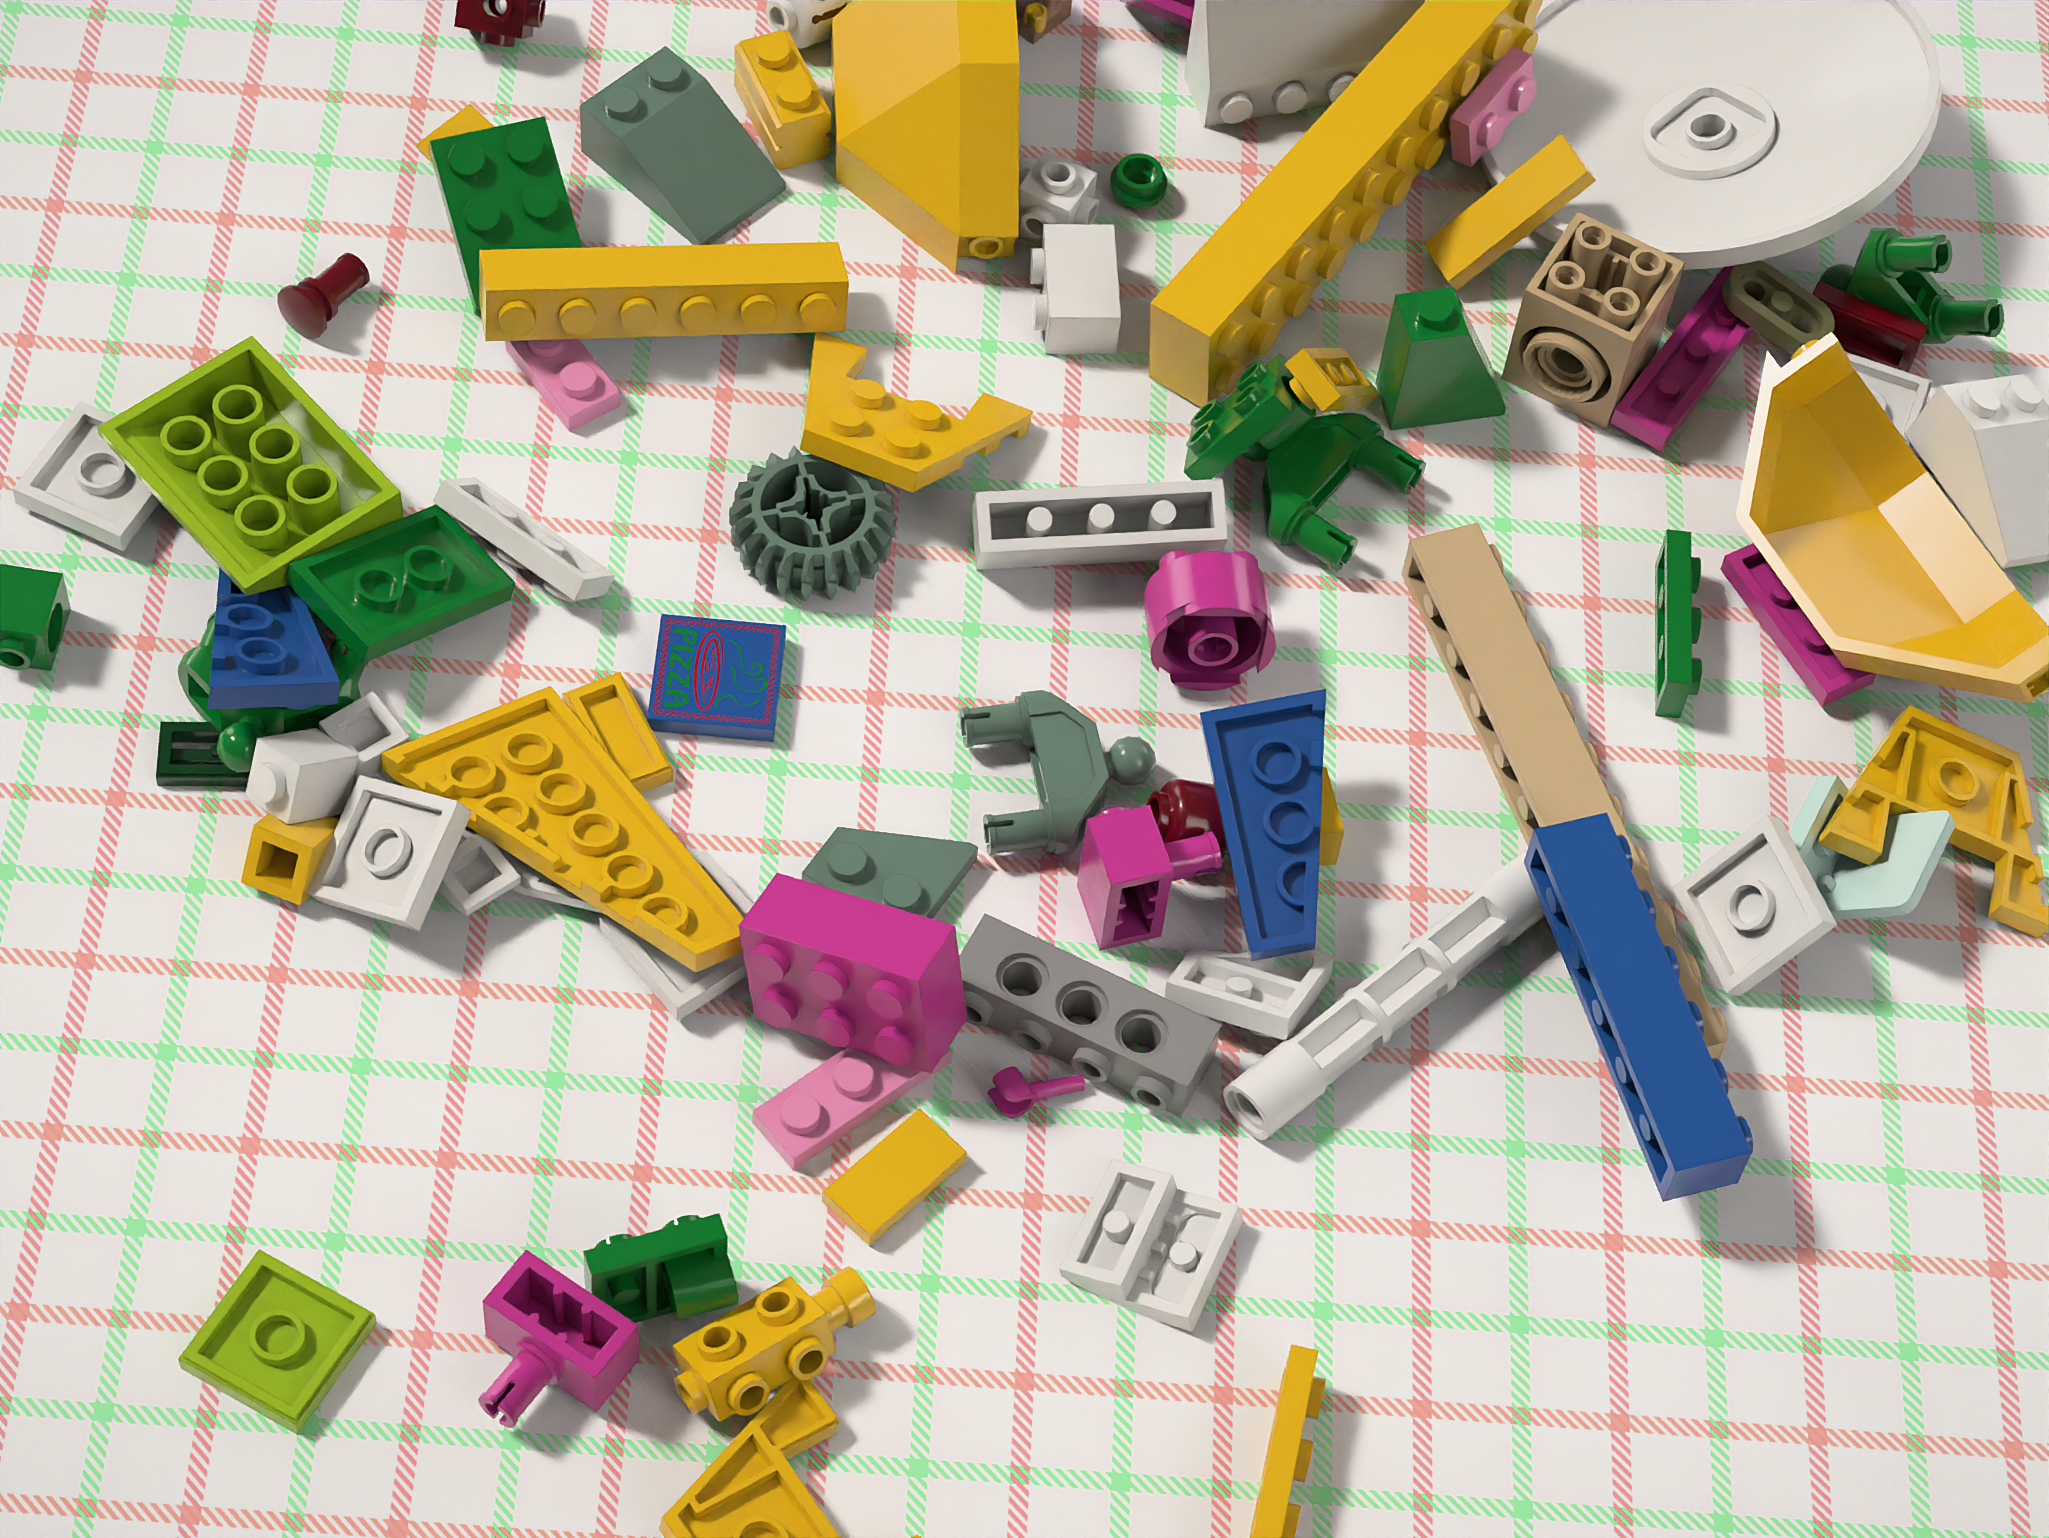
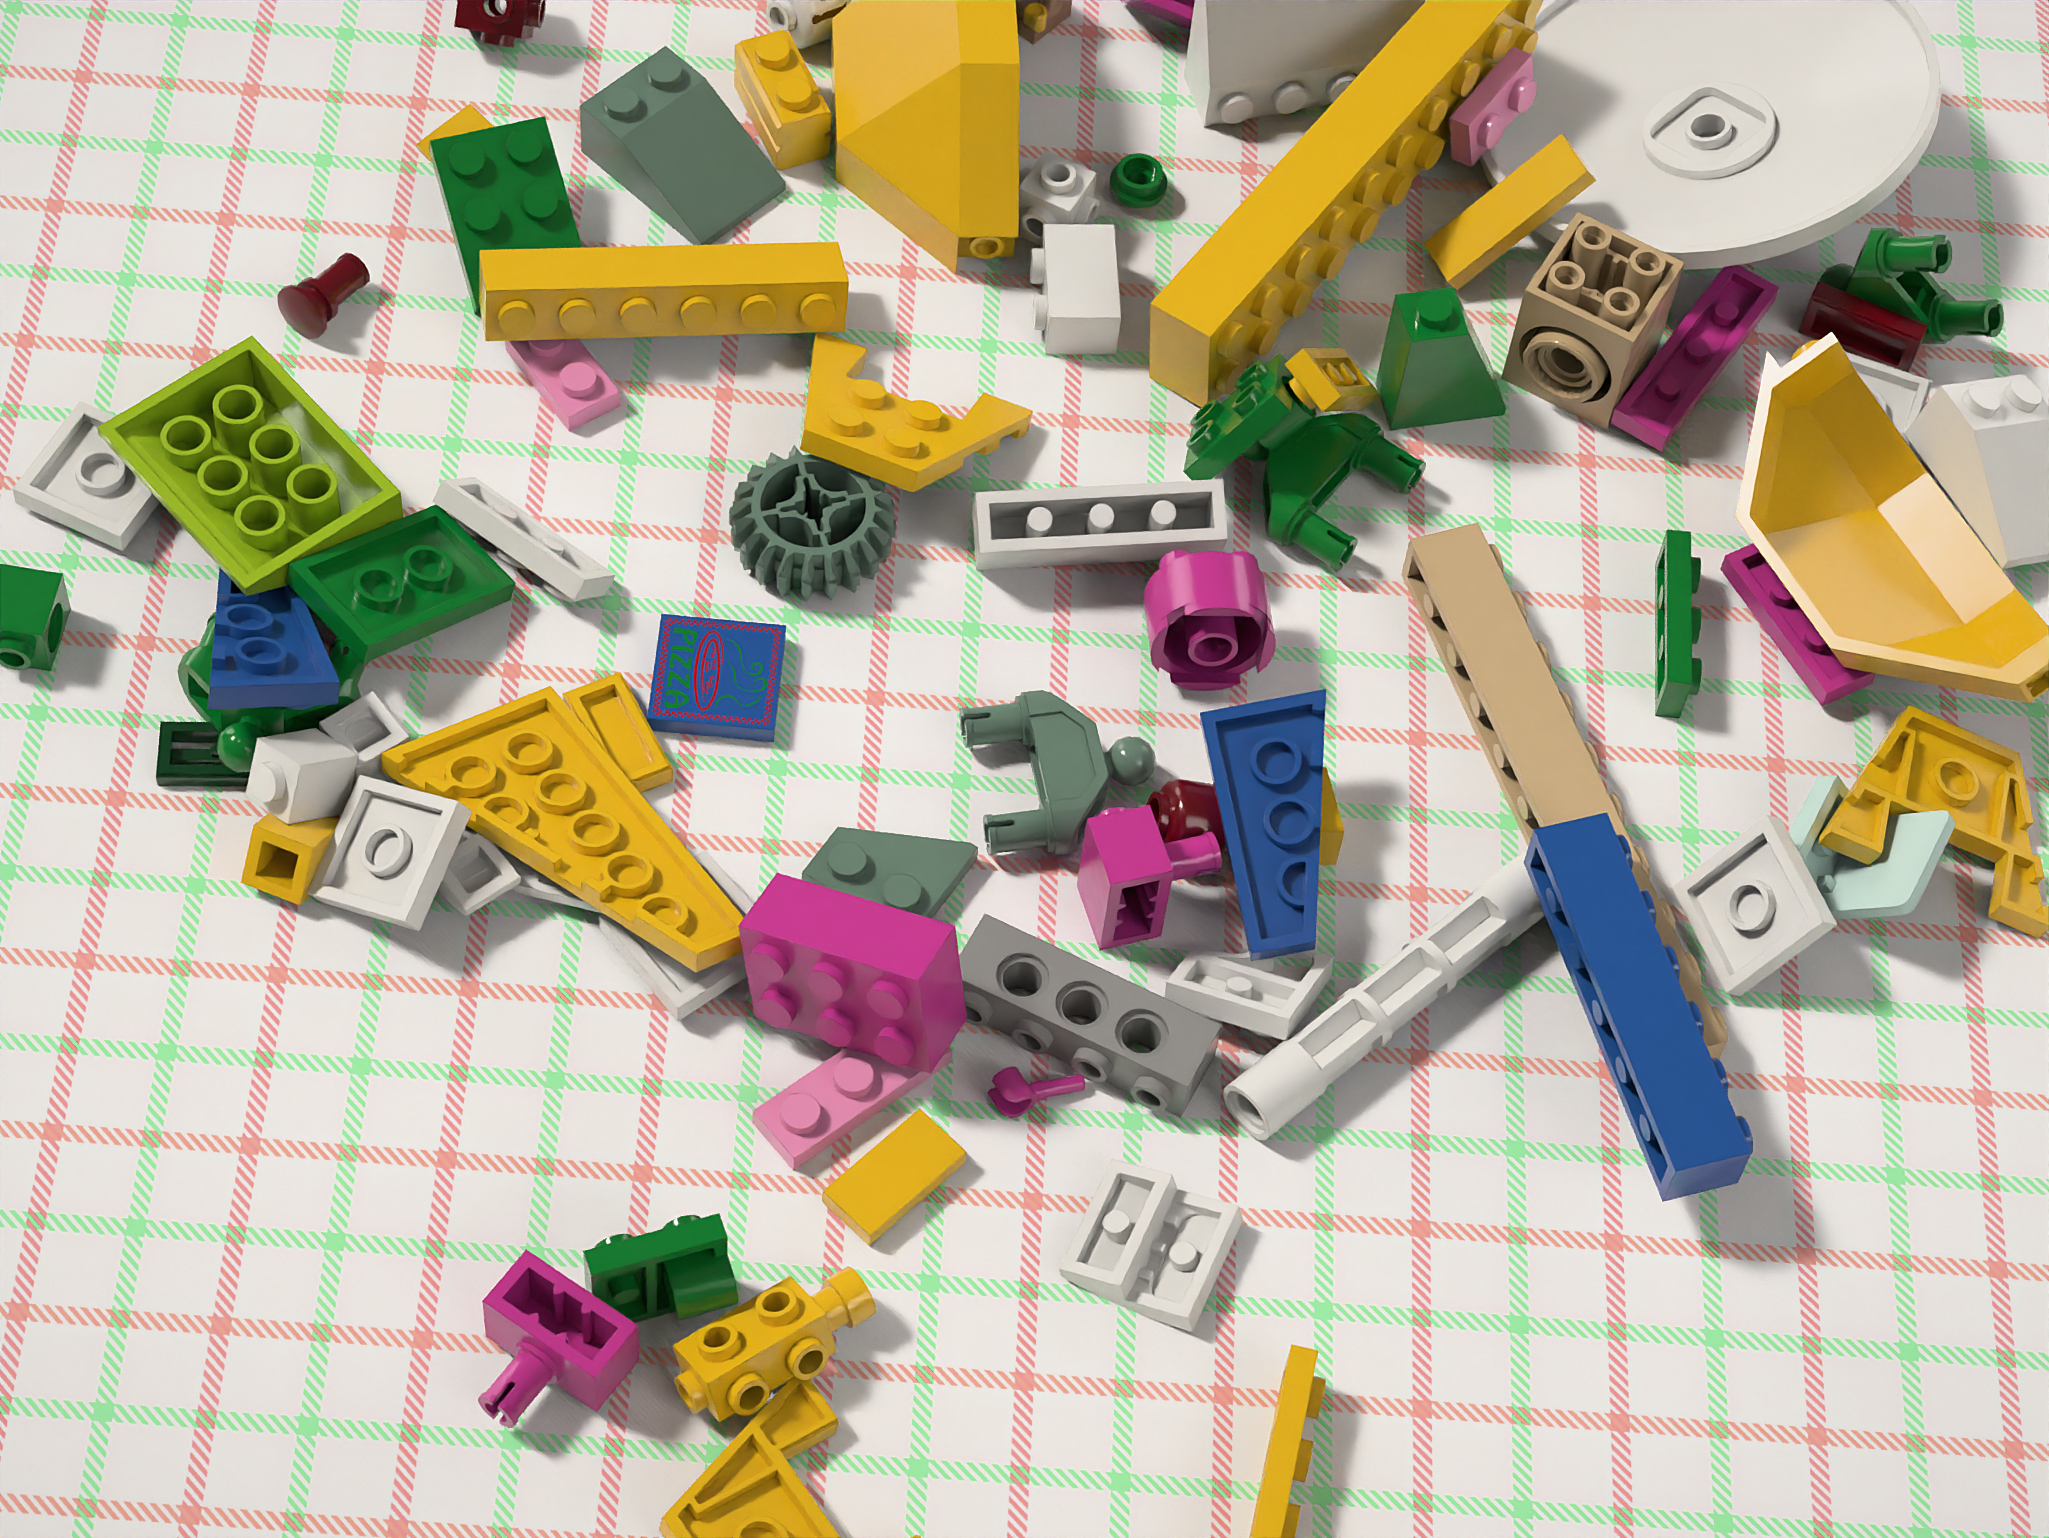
lime tile [178,1249,377,1435] -> none
olive plate [1722,260,1835,354] -> none

